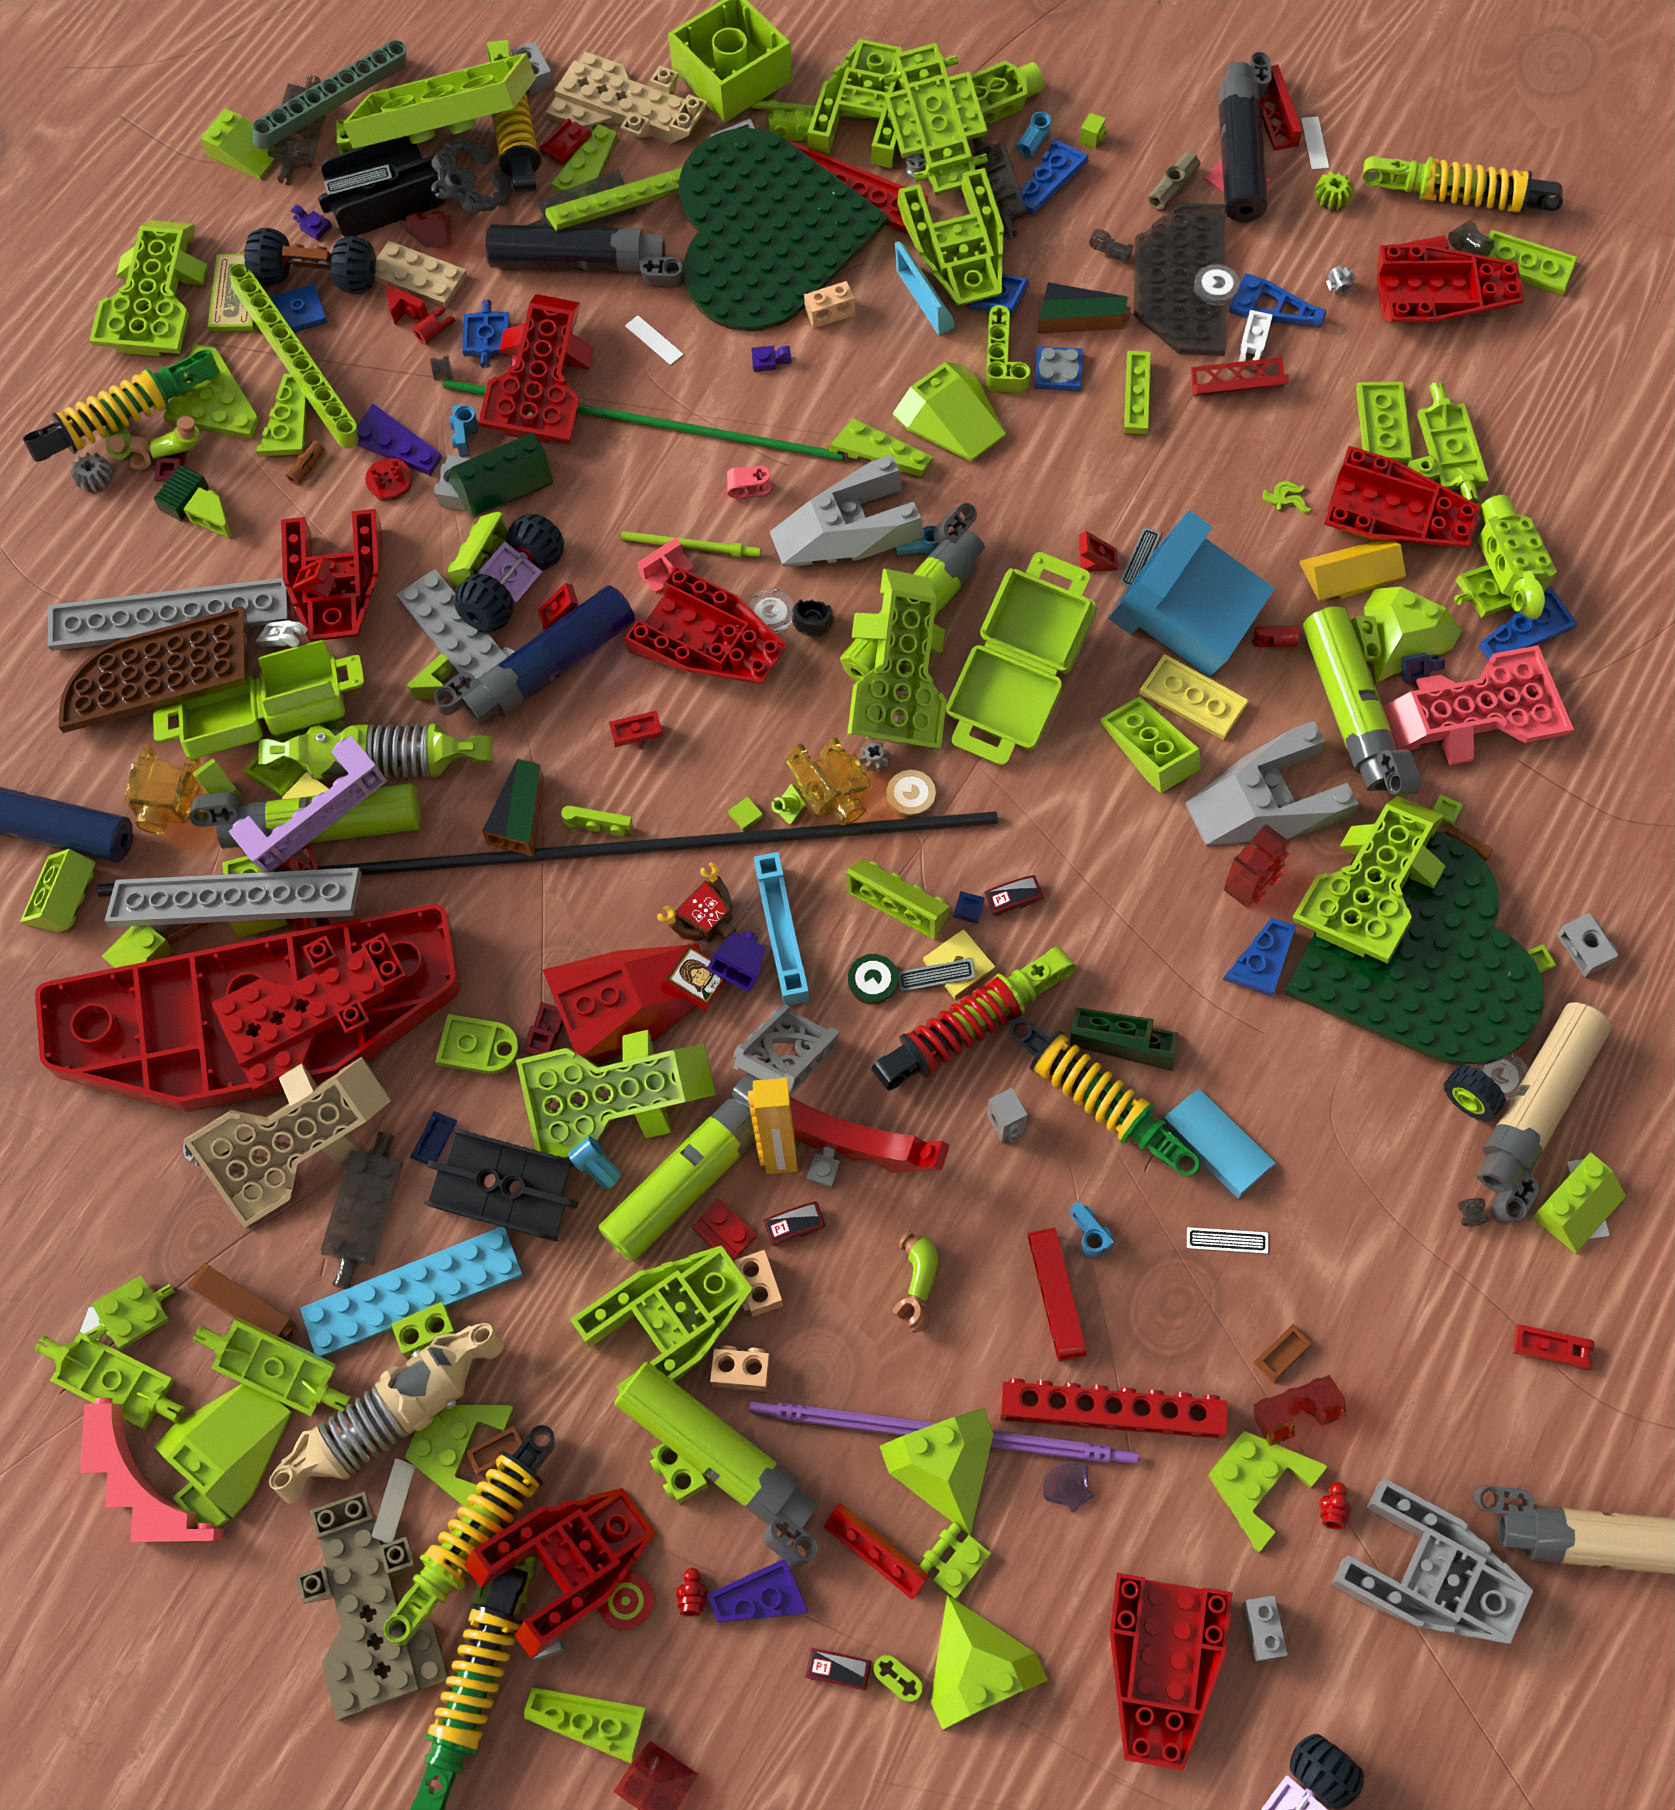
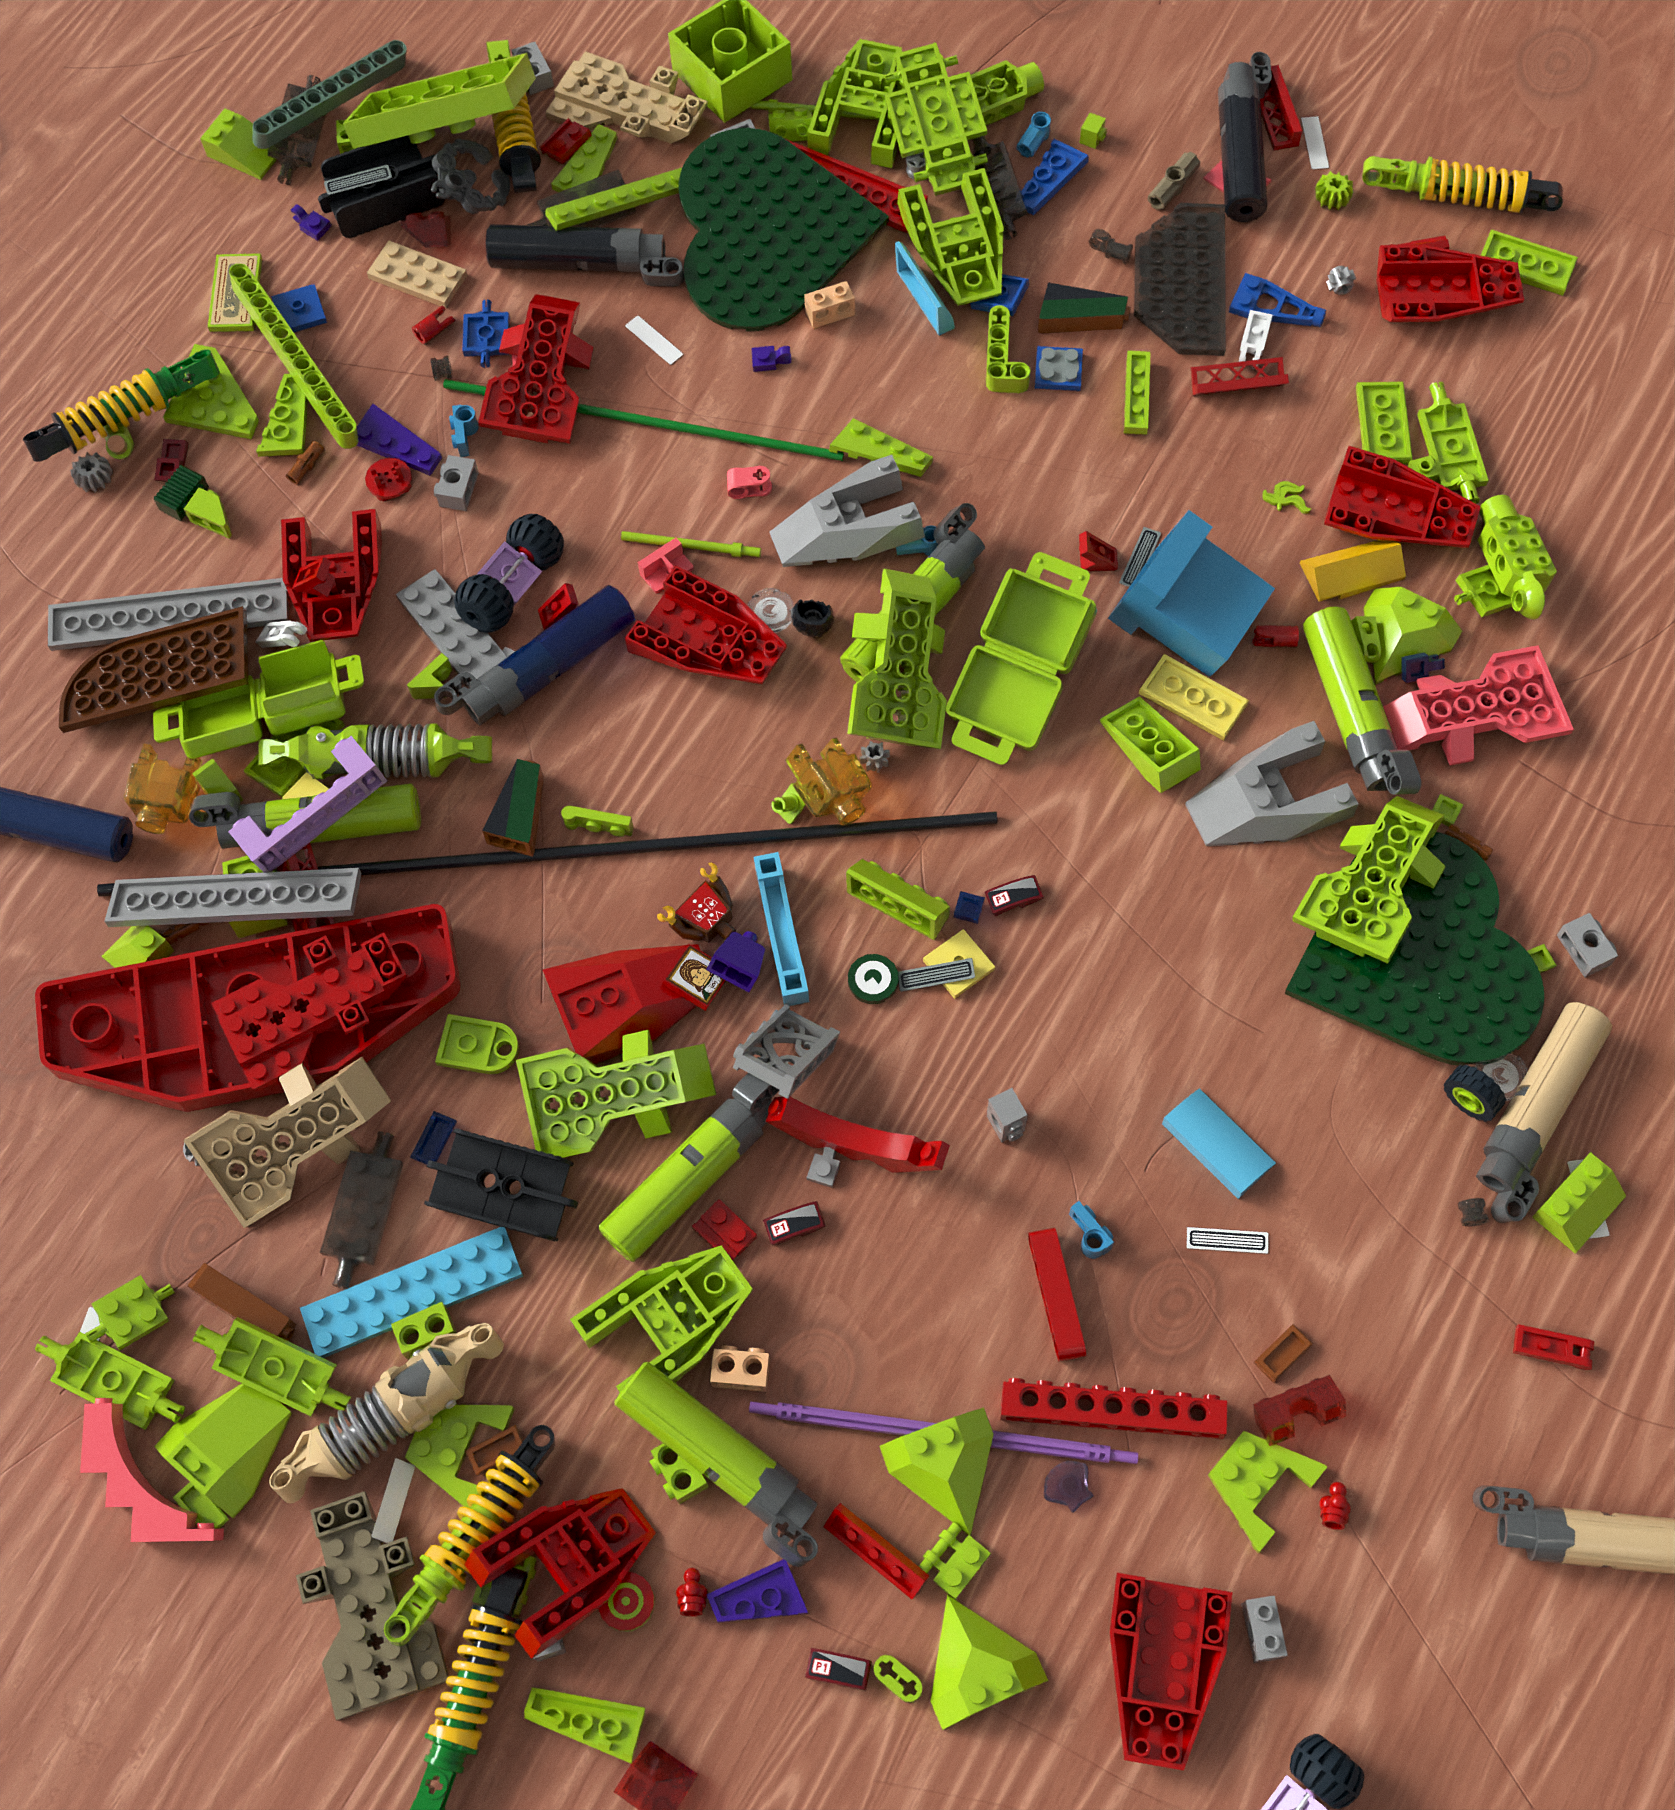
lime slope [20,849,96,932] -> none
lime piece [89,220,208,357] -> none
piece [128,416,200,470] -> none
black plate [244,228,376,294] -> none
red slope [385,283,428,324] -> none
lime slope [448,511,507,587] -> none
dark green slope [449,432,554,519] -> none
dark red slope [523,1002,563,1055] -> none
dark azure piece [568,1136,621,1189] -> none
red panel [609,711,663,749] -> none
lime tile [728,797,763,832] -> none
light nougat brick [734,1250,783,1317] -> none
yellow brick [748,1078,798,1174] -> none
piece [871,946,1076,1091] -> none
tan tile [886,770,936,818] -> none
piece [892,1231,938,1333] -> none
lime wedge [893,362,1006,462] -> none
piece [1009,1018,1201,1177] -> none
dark green slope [1070,1007,1178,1071] -> none
clear tile [1194,264,1240,306] -> none
blue wing [1223,917,1296,997] -> none
clear red piece [1224,824,1291,909] -> none
light grey wedge [1331,1478,1533,1644] -> none
clear smoke piece [1448,221,1494,257] -> none
blue wing [1479,586,1577,661] -> none

